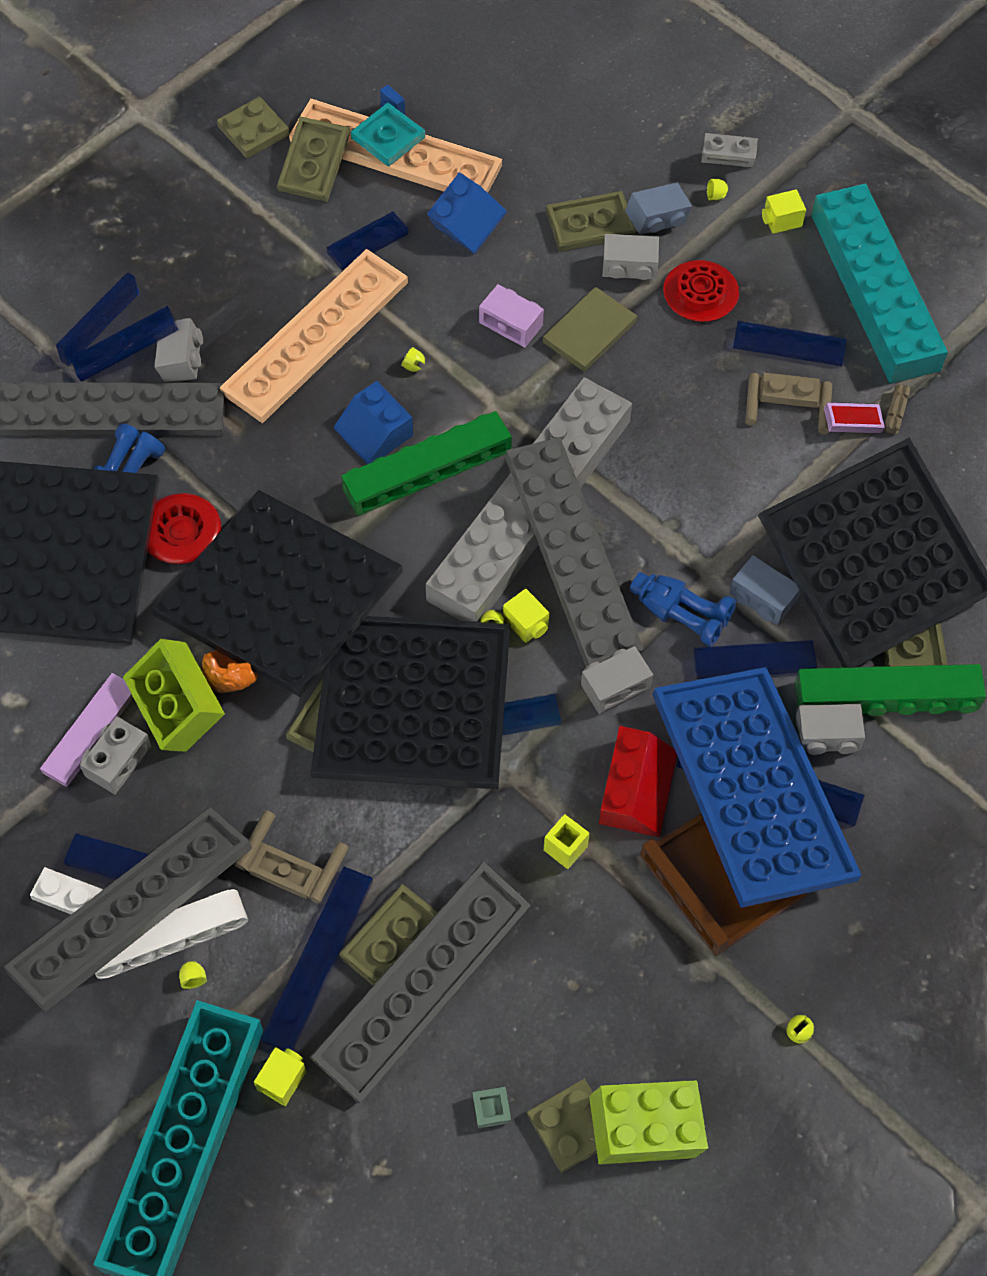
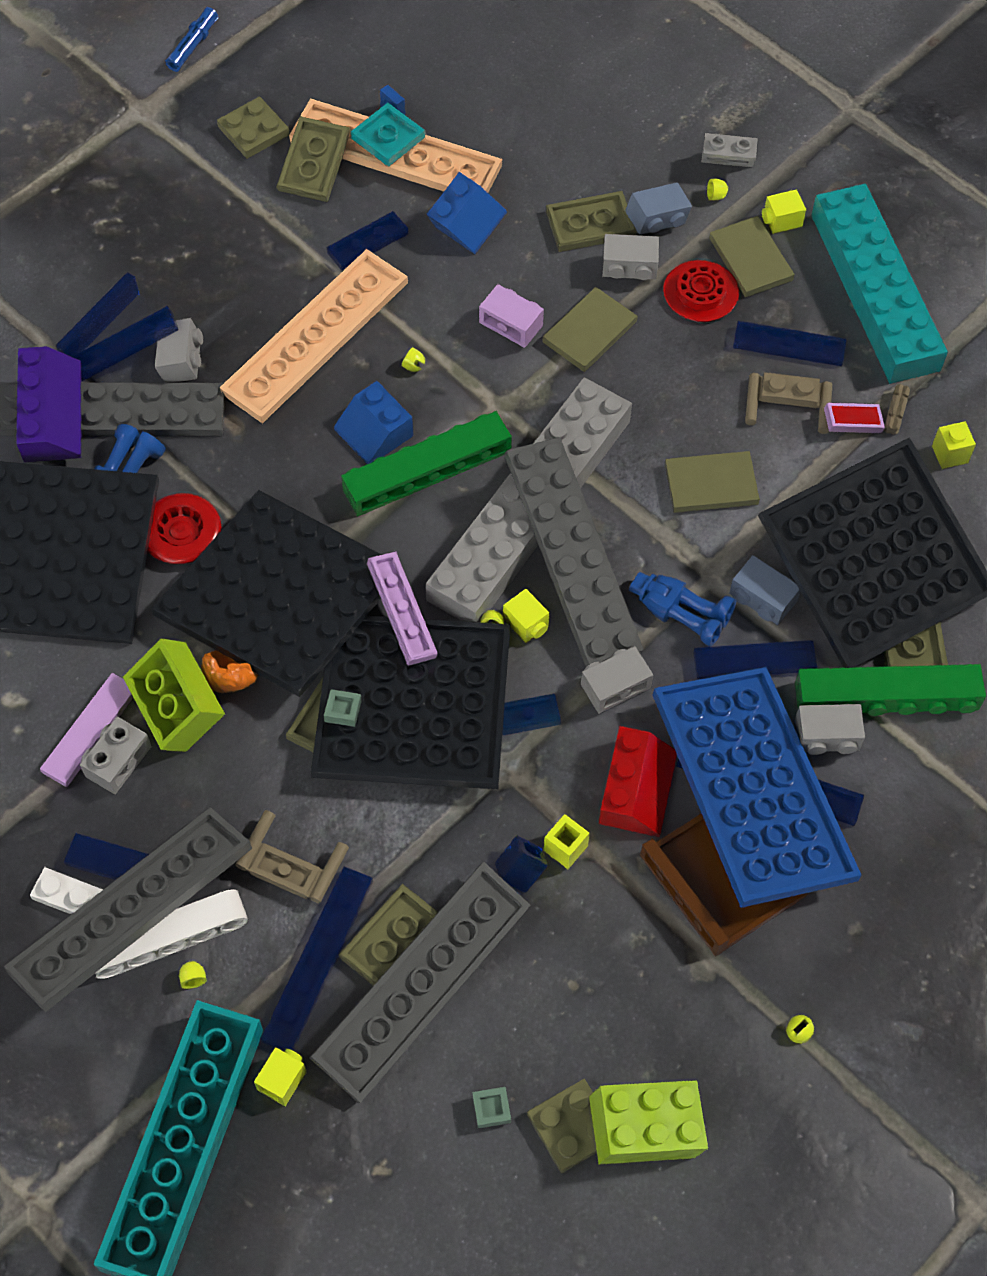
none -> dark purple slope [16,346,81,463]
none -> blue pin [165,7,219,72]
none -> sand green plate [324,689,361,727]
none -> lavender tile [367,551,438,666]
none -> clear blue panel [495,835,548,892]
none -> olive tile [665,451,760,513]
none -> olive tile [709,216,795,297]
none -> neon yellow brick [932,421,976,469]

